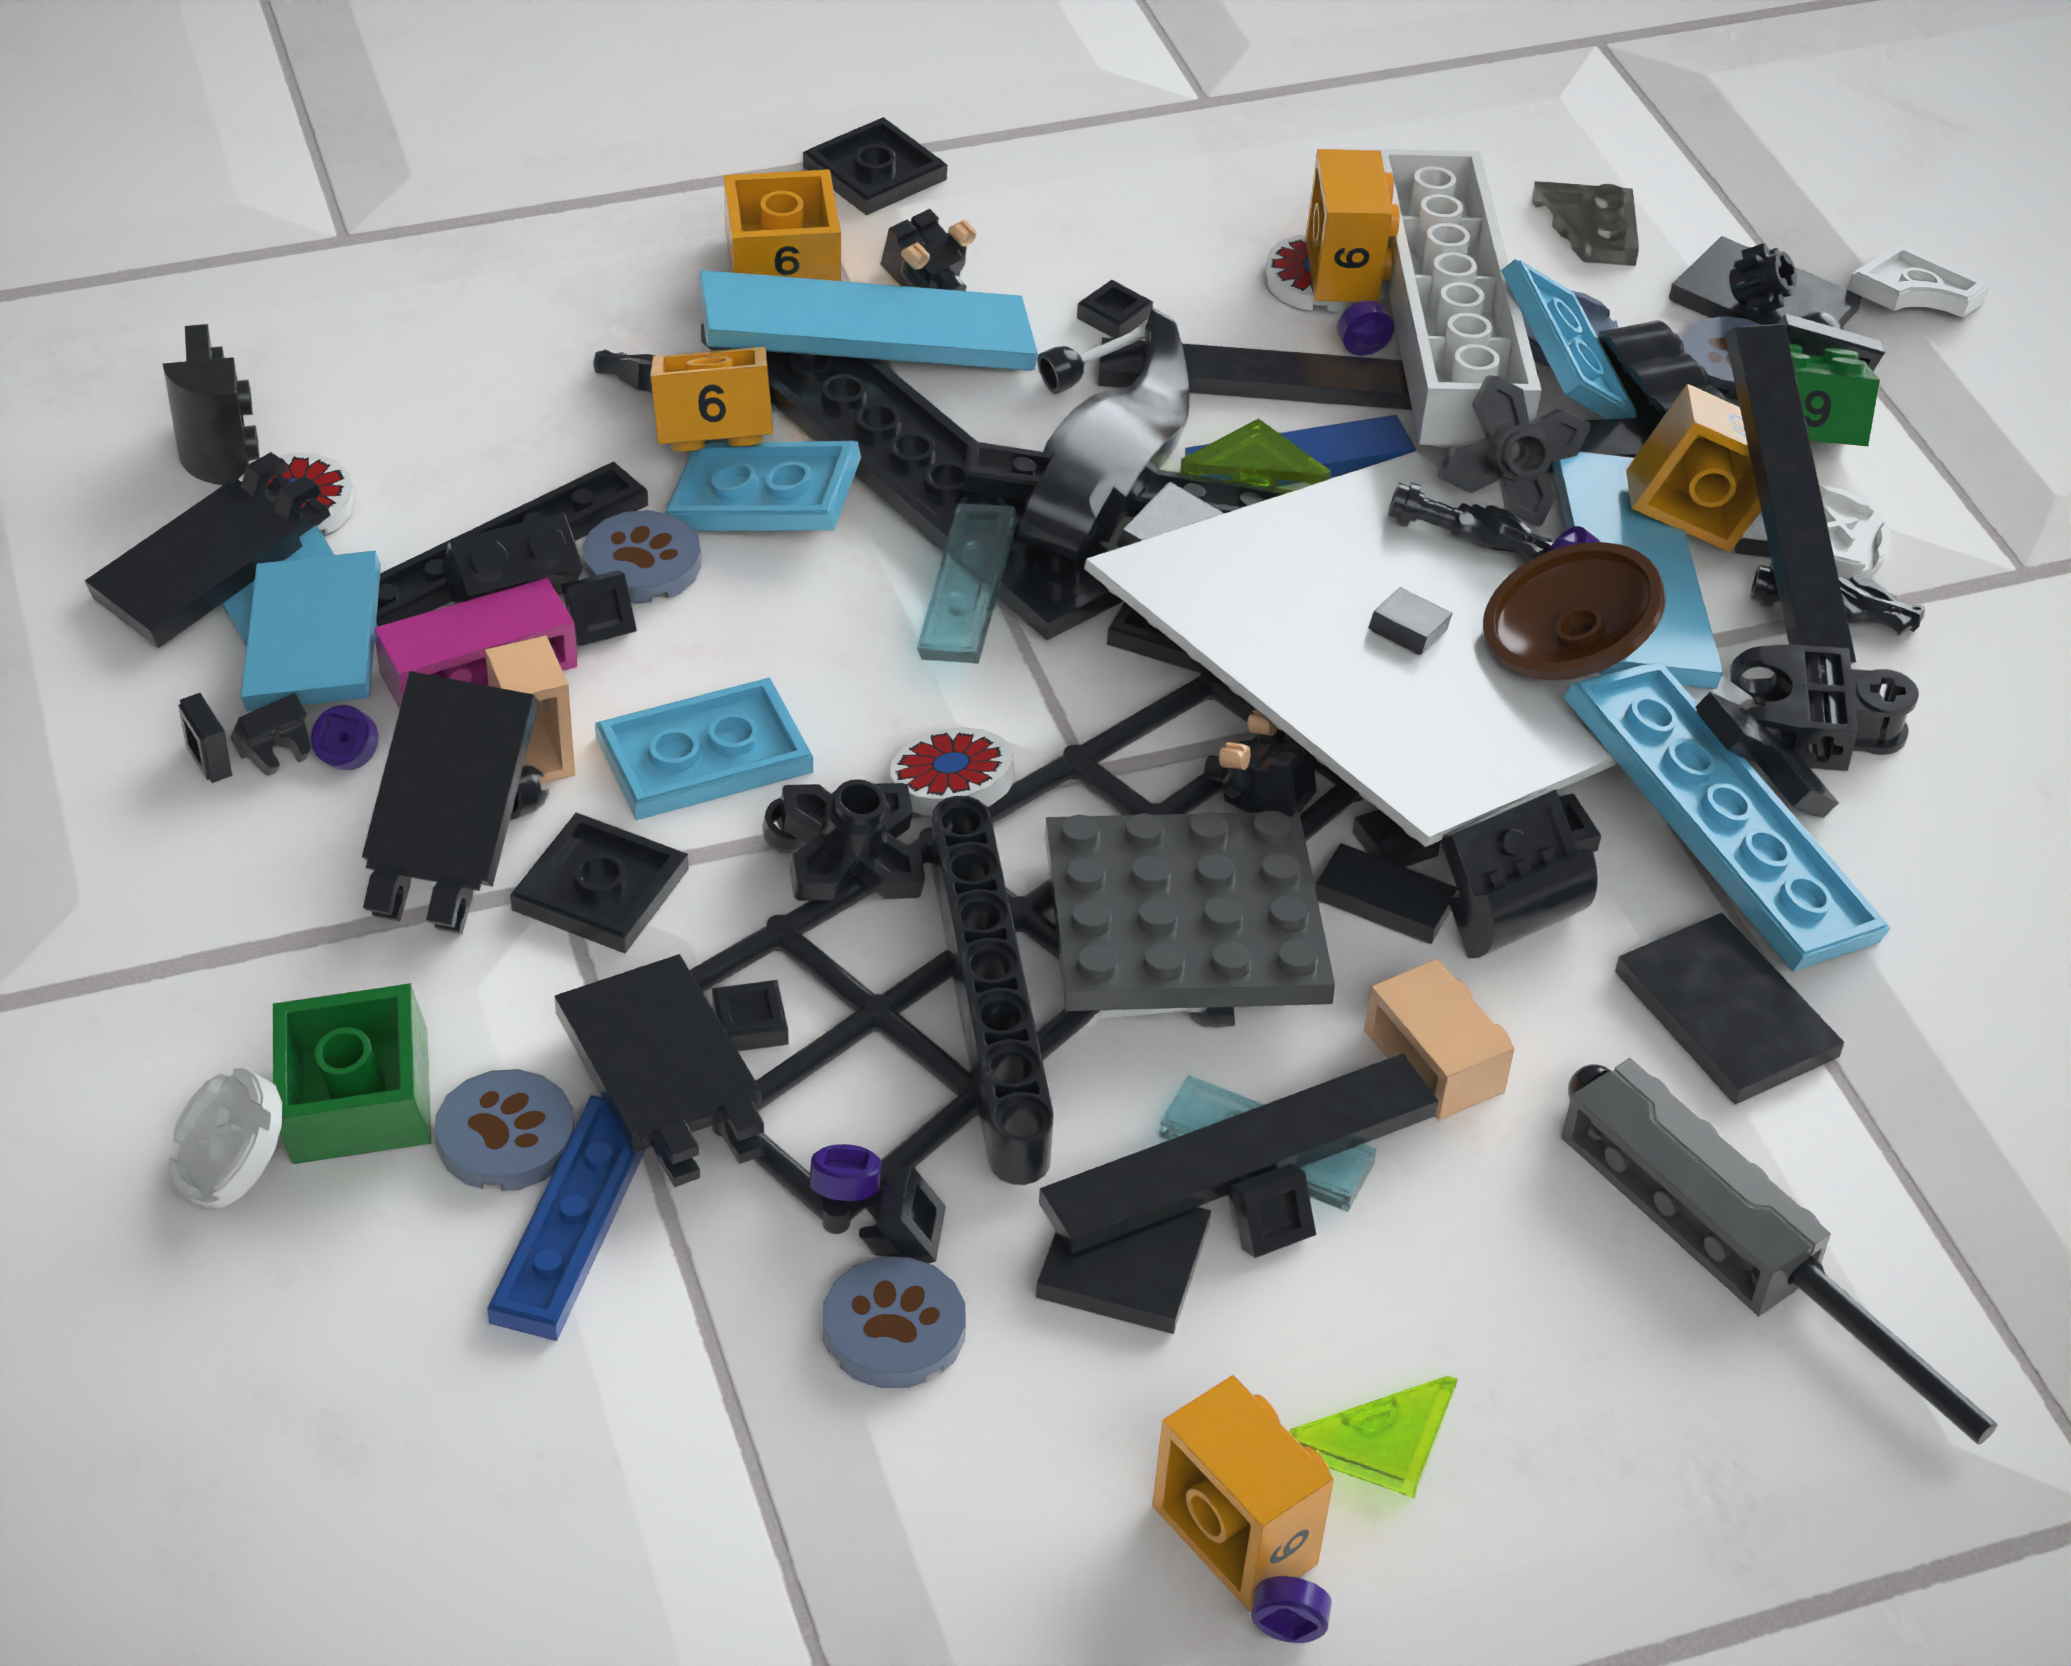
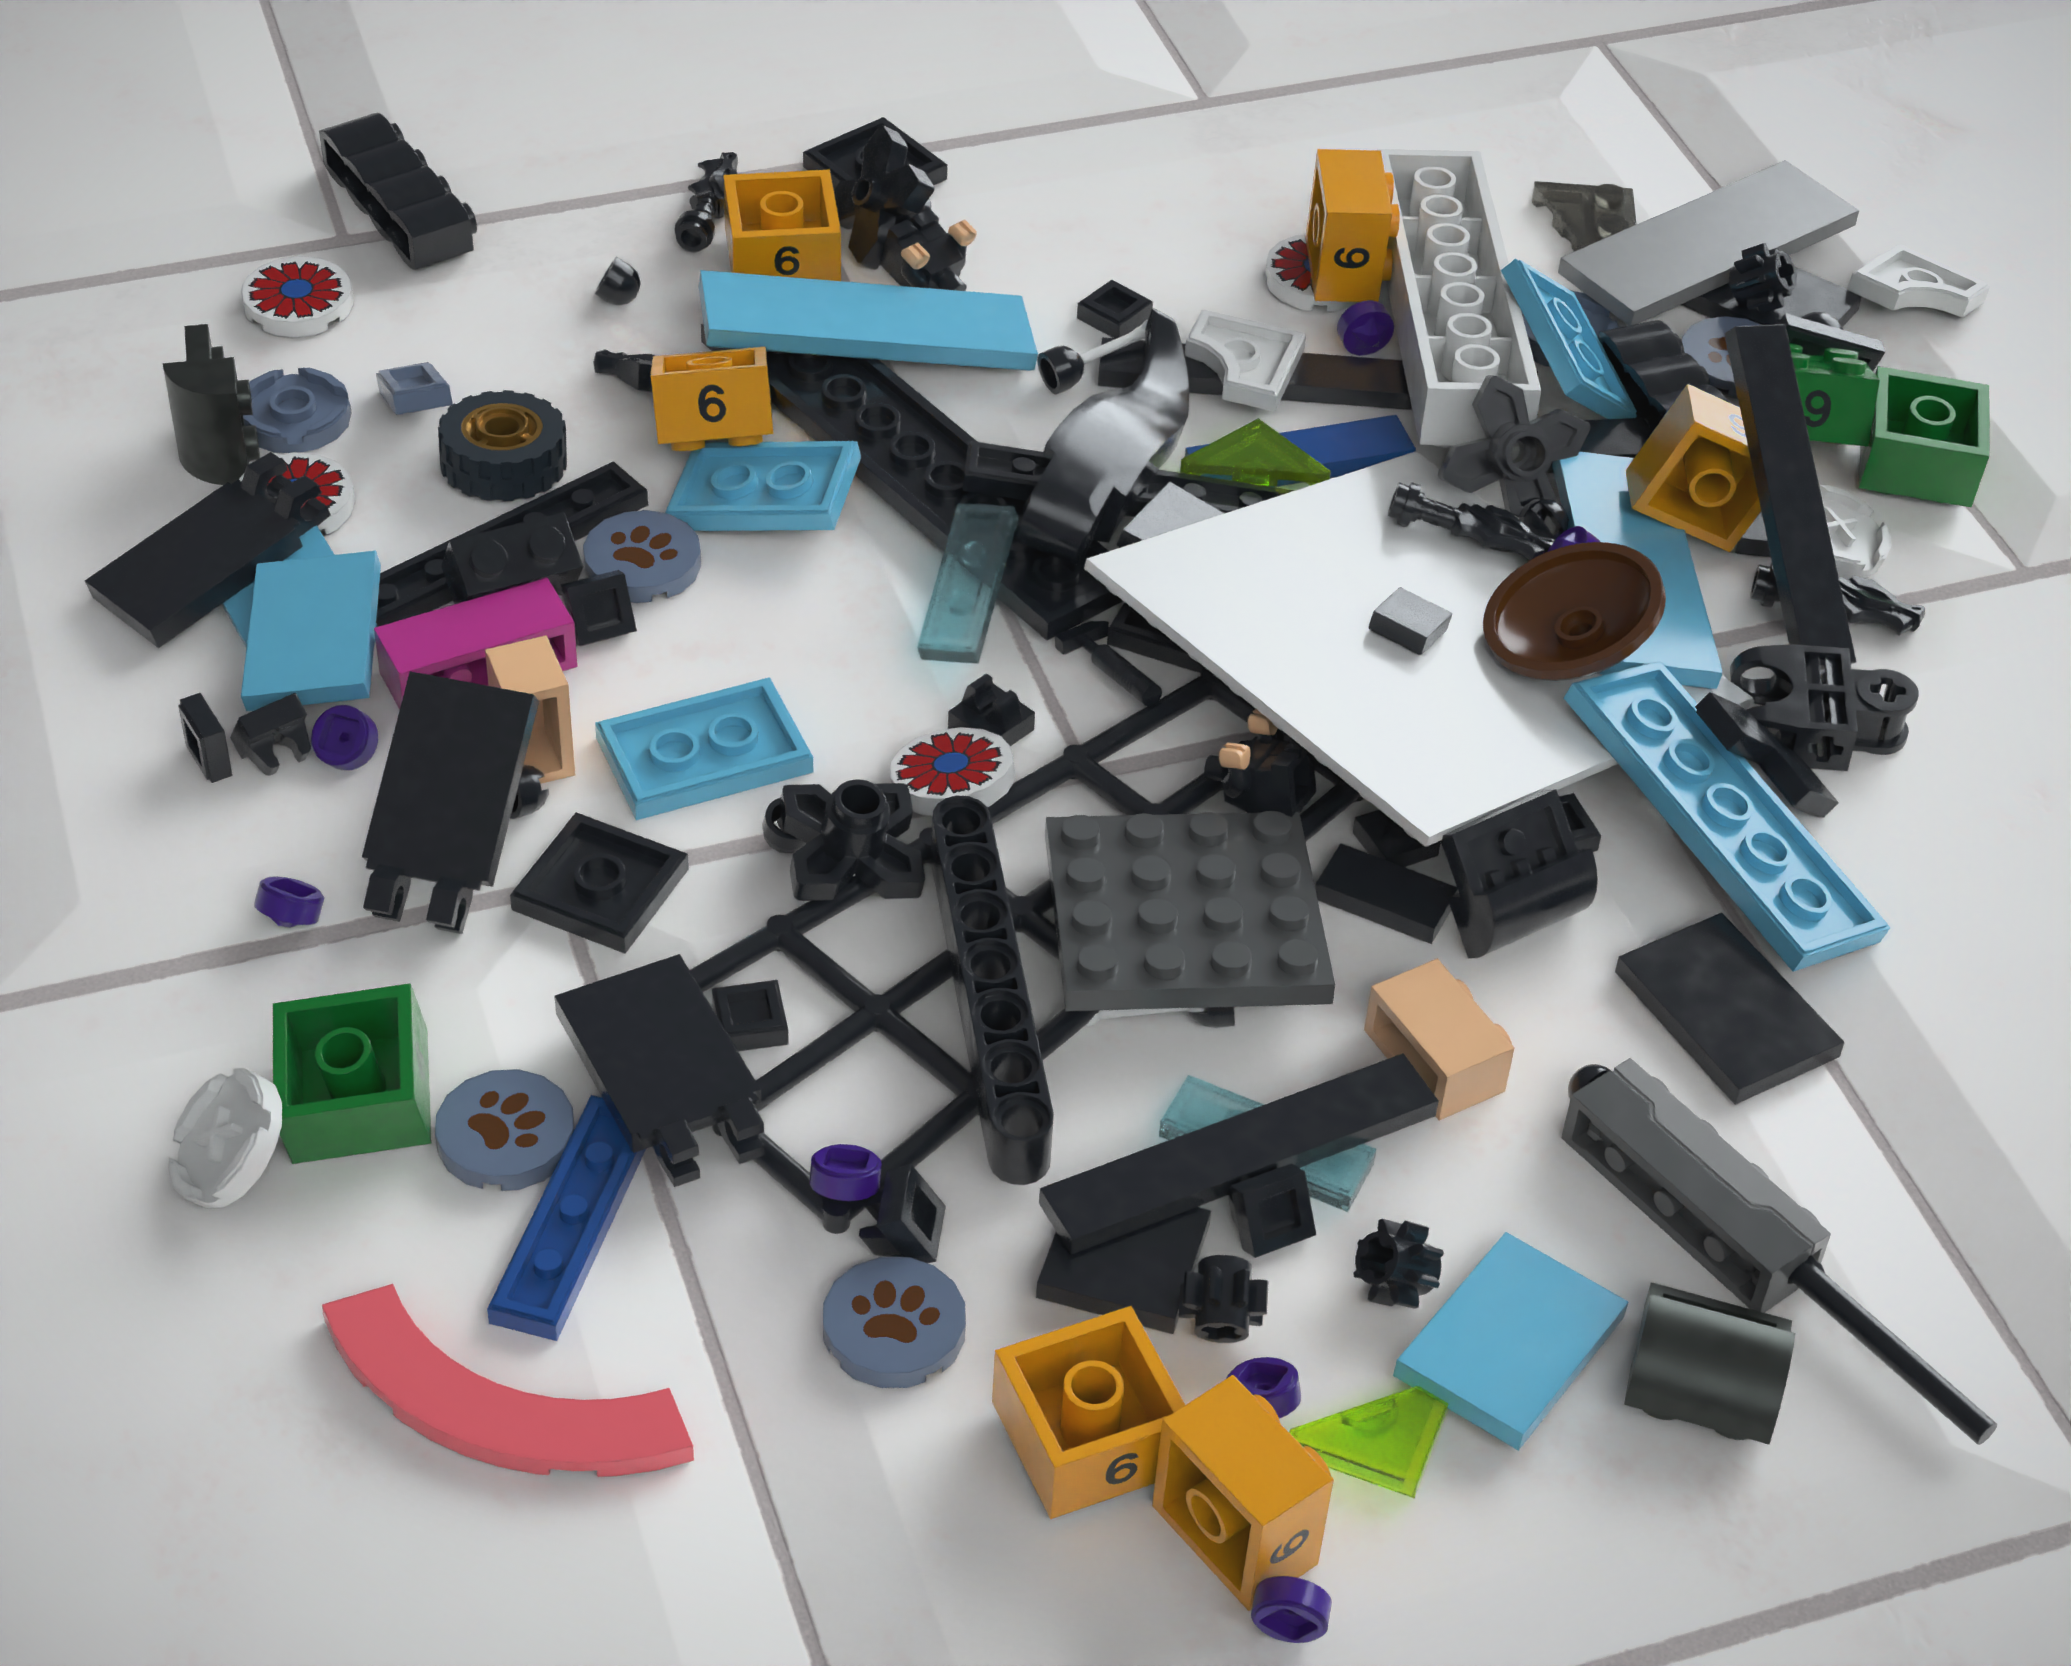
none -> tile [241,256,354,338]
none -> sand blue tile [243,367,352,453]
none -> dark purple tile [254,876,325,928]
none -> black brick [319,113,477,270]
none -> coral tile [322,1284,694,1477]
none -> sand blue tile [376,362,453,415]
none -> black wheel [438,390,567,502]
none -> black hinge [594,256,641,305]
none -> black piece [675,152,738,252]
none -> black plant [834,125,935,270]
none -> black tile [948,674,1035,746]
none -> light orange brick [992,1306,1185,1519]
none -> black piece [1055,621,1162,706]
none -> black gear [1178,1255,1269,1343]
none -> white tile [1185,310,1306,412]
none -> dark purple tile [1226,1357,1301,1418]
none -> black gear [1353,1218,1444,1309]
none -> medium azure tile [1393,1232,1629,1451]
none -> black hinge [1519,499,1569,540]
none -> light grey tile [1558,160,1860,326]
none -> pearl dark grey brick [1624,1282,1796,1445]
none -> green brick [1859,366,1990,507]

